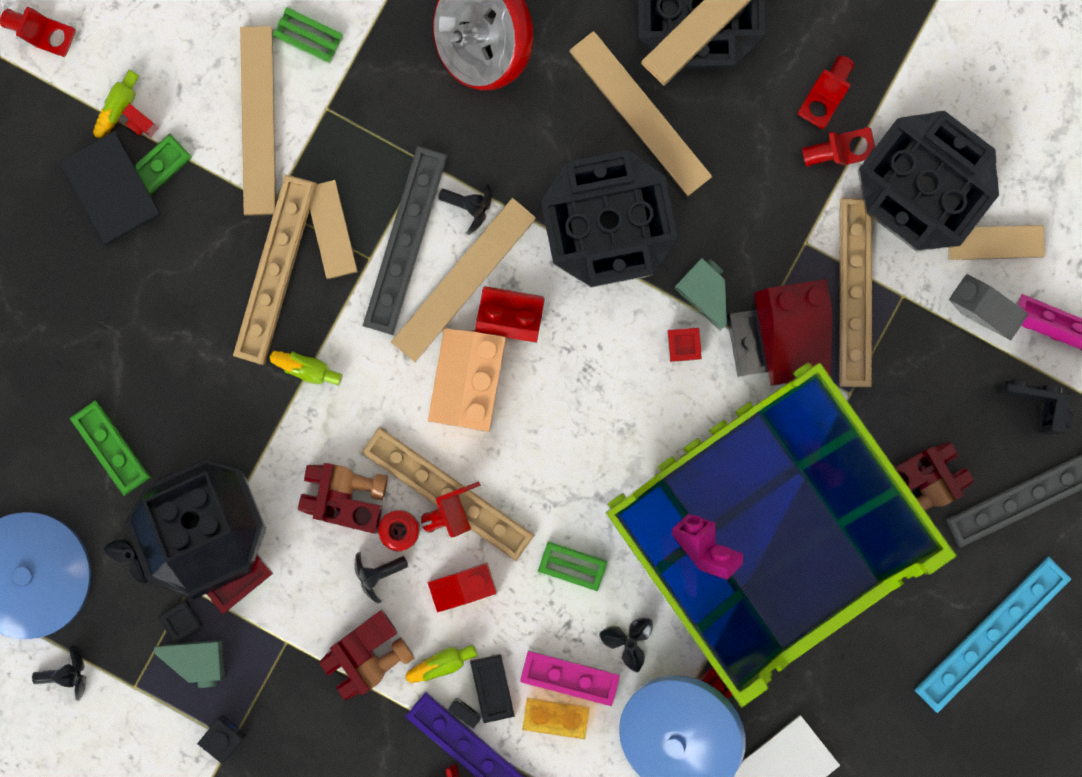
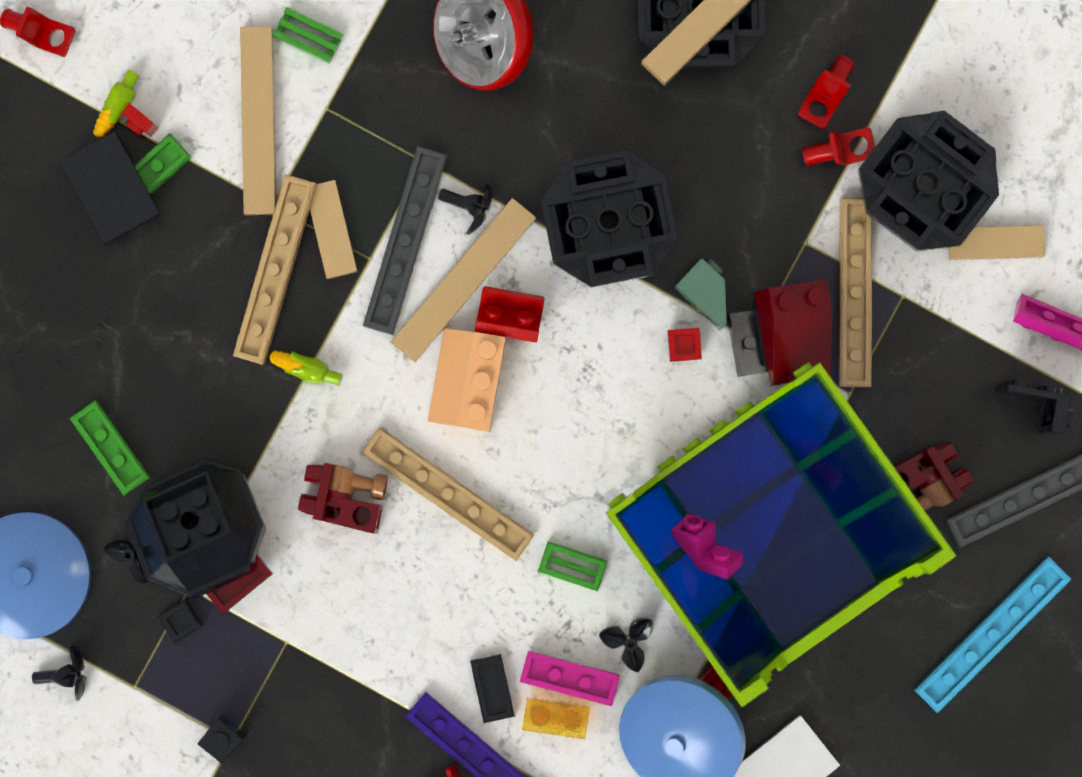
sand green slope [154,640,225,688] -> none
dark red hips [319,609,415,700] -> none
black plant [354,552,408,603] -> none
red head [378,510,420,552] -> none
lime piece [405,644,478,684] -> none
red bracket [421,481,481,538] -> none
red slope [427,562,497,613] -> none
black tile [448,698,481,729] -> none
tan tile [569,31,712,197] -> none
dark grey slope [949,274,1029,341] -> none

